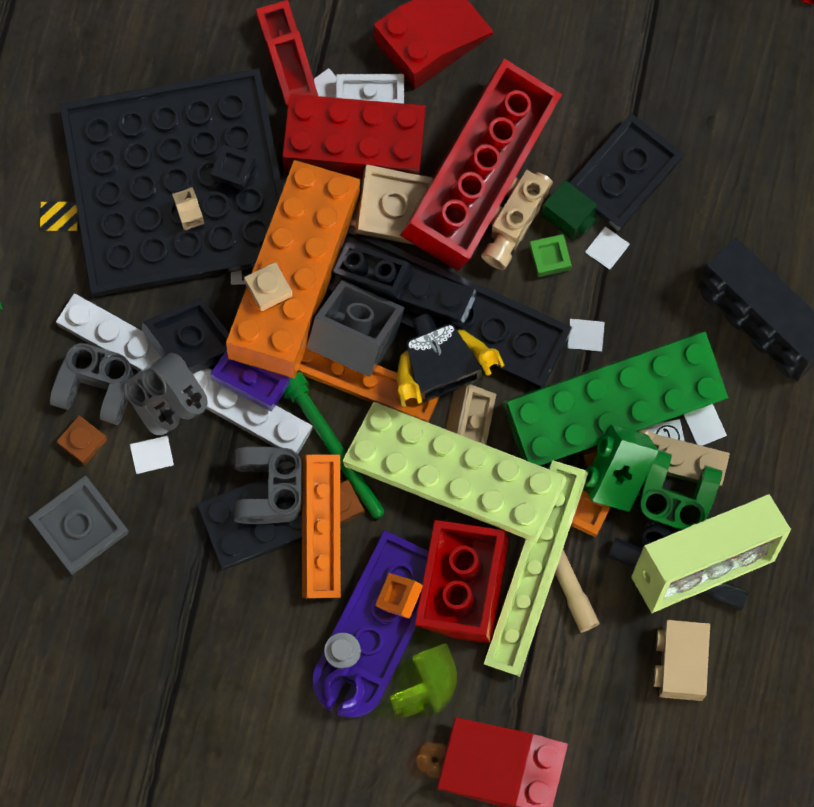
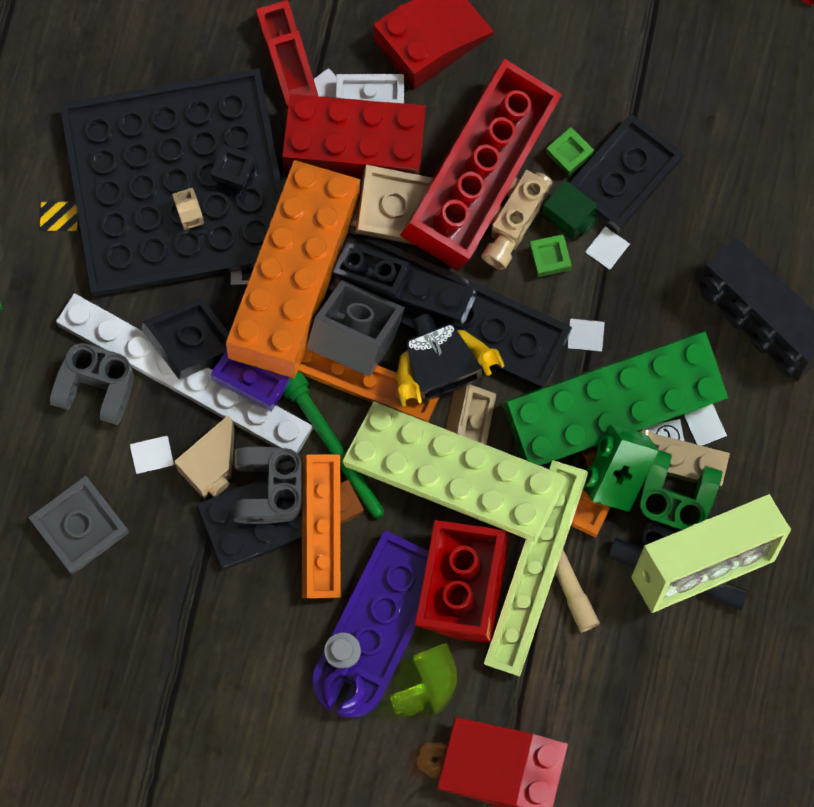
dark orange plate [56,415,107,466] -> none
dark grey piece [123,353,208,435] -> none
tan plate [244,262,292,311] -> none
orange plate [375,573,423,619] -> none
tan brick [653,620,710,701] -> none
none -> tan slope [174,416,235,500]
none -> bright green plate [546,127,594,176]

